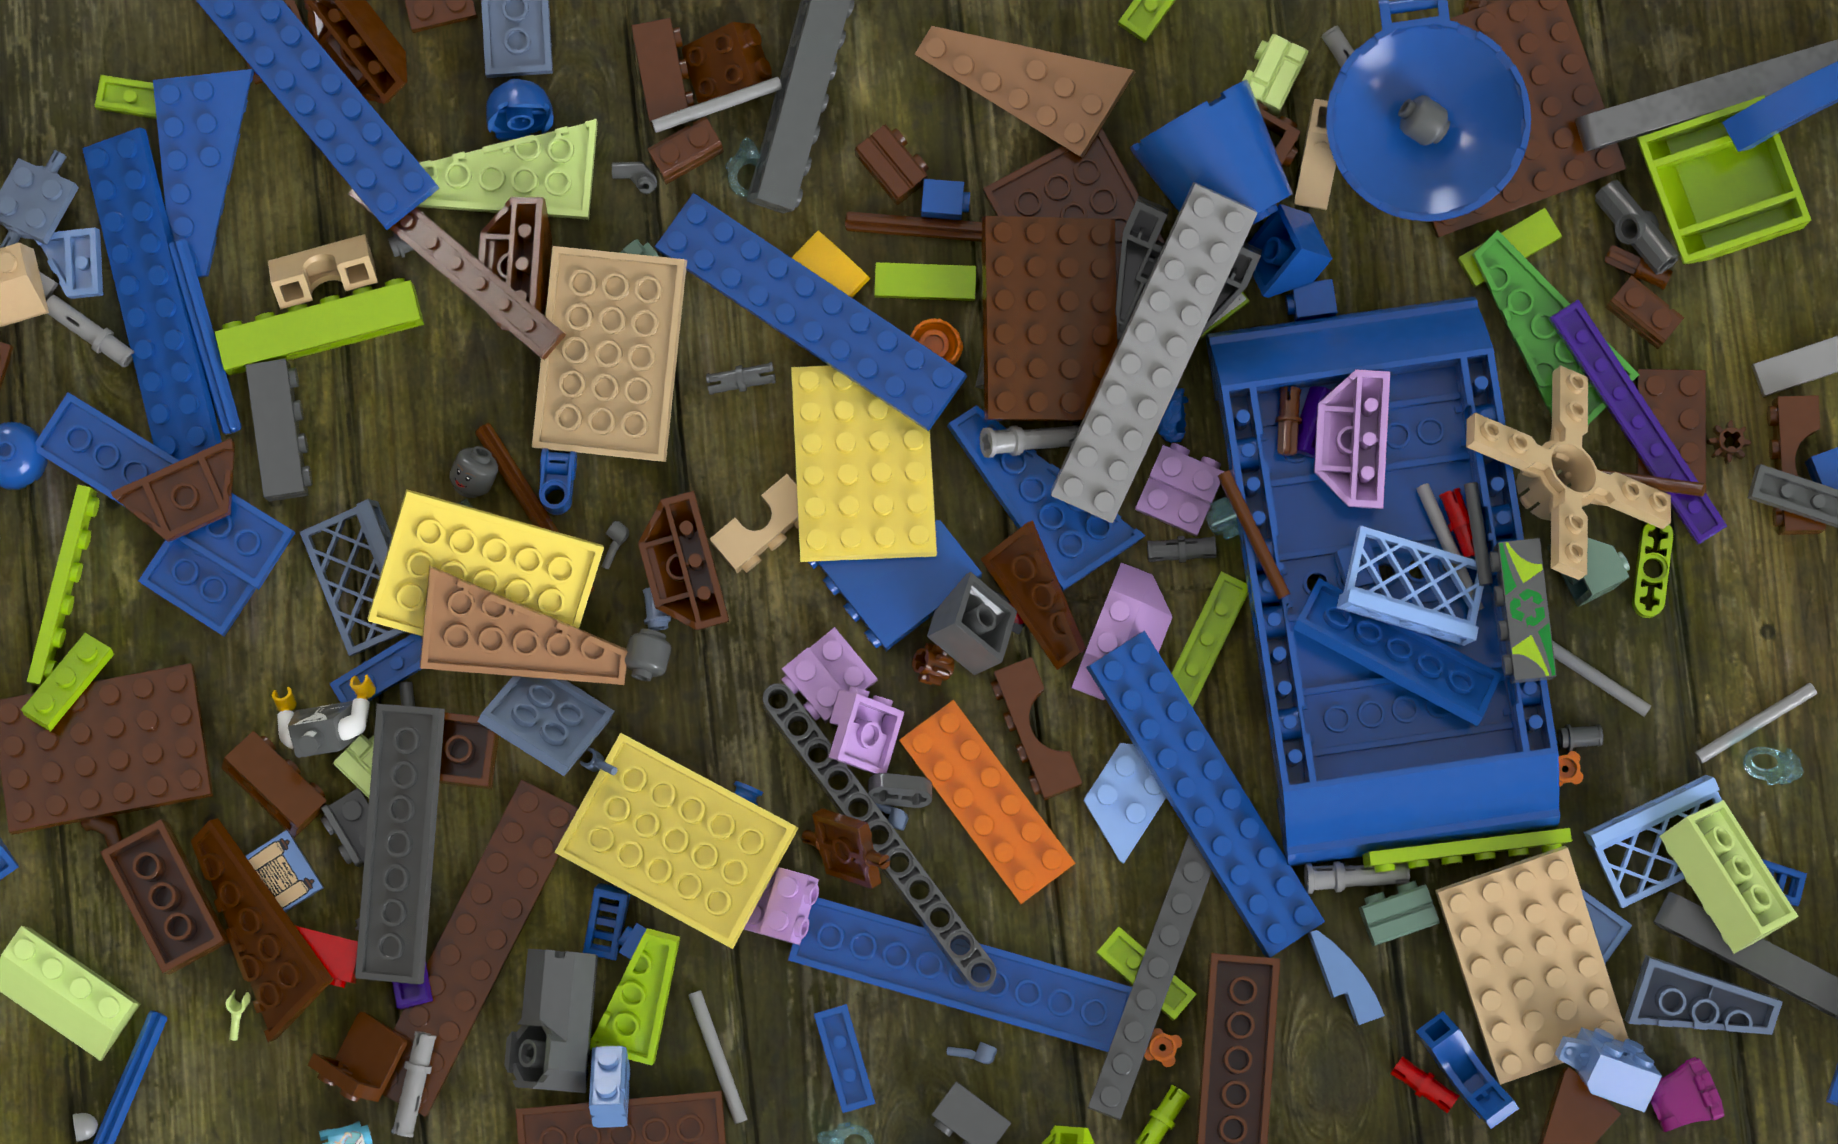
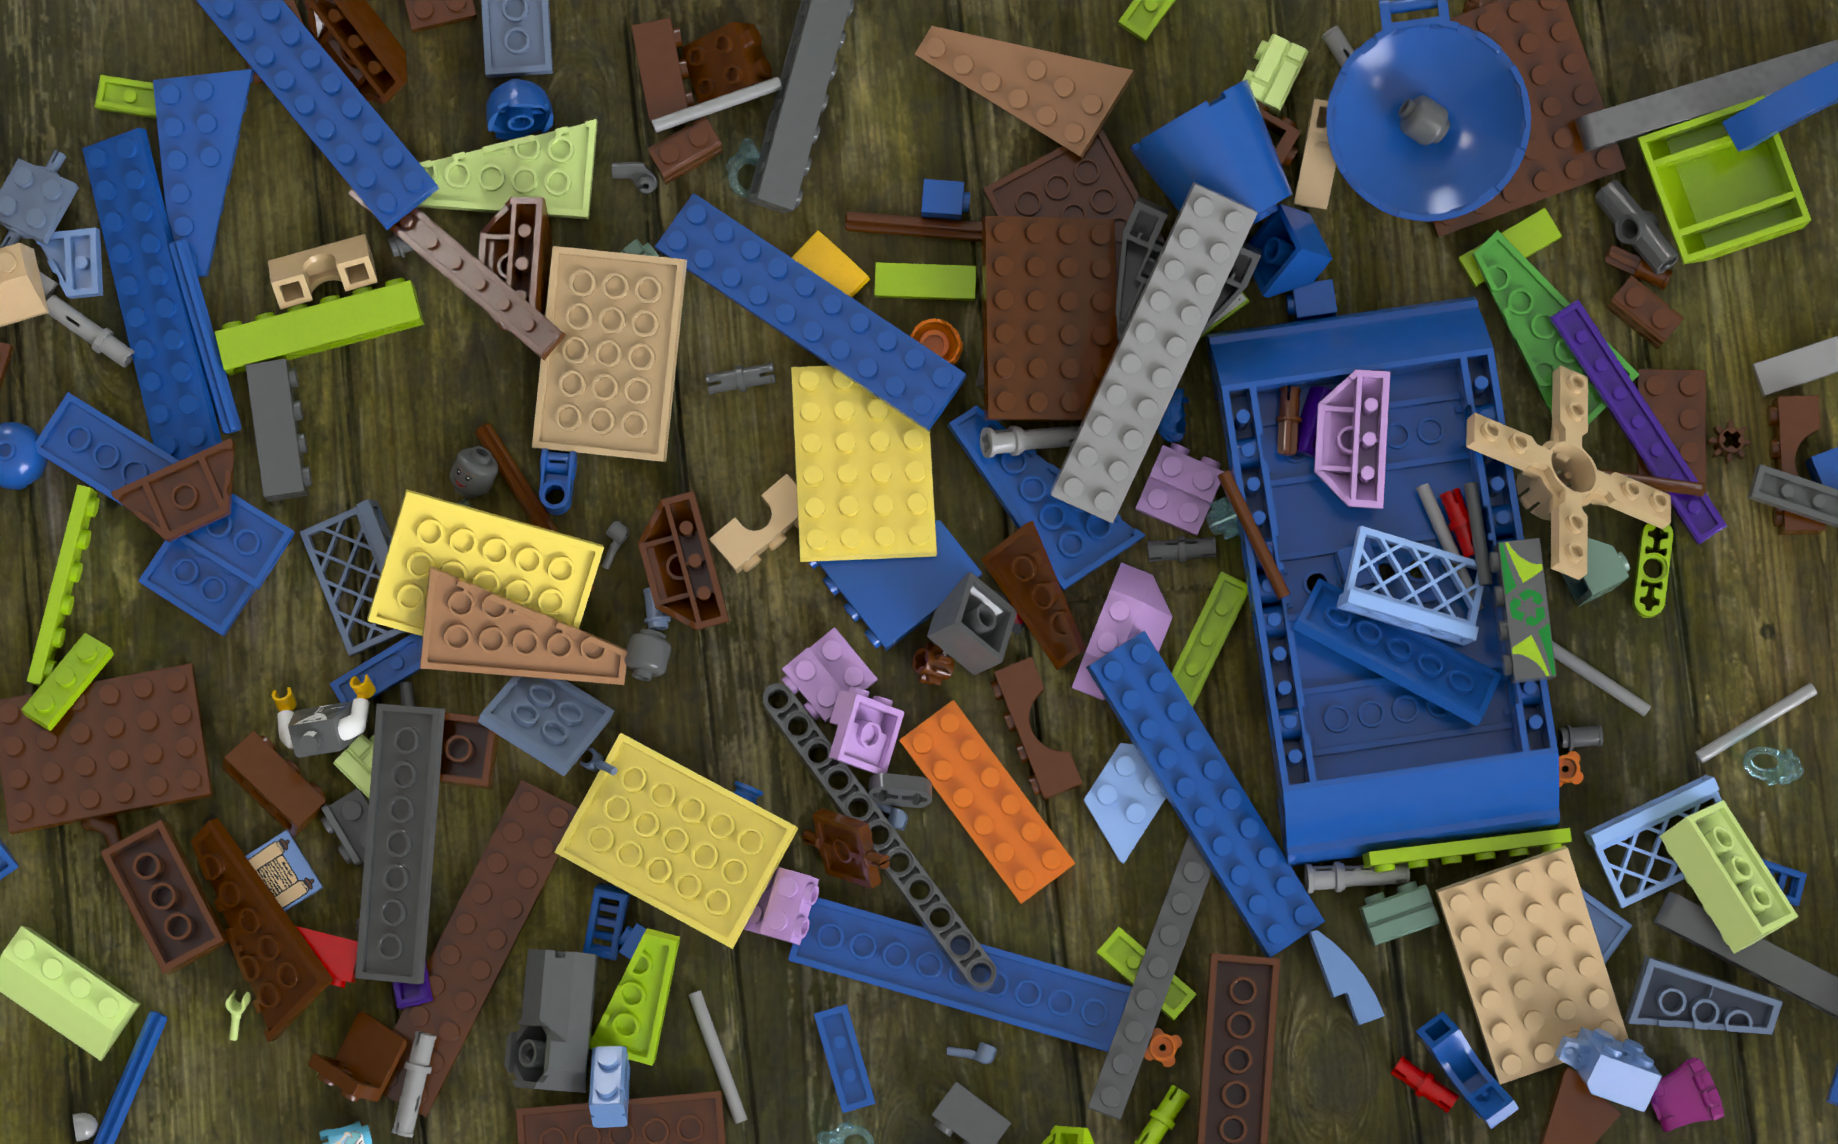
reddish brown brick [854,124,929,205] -> none

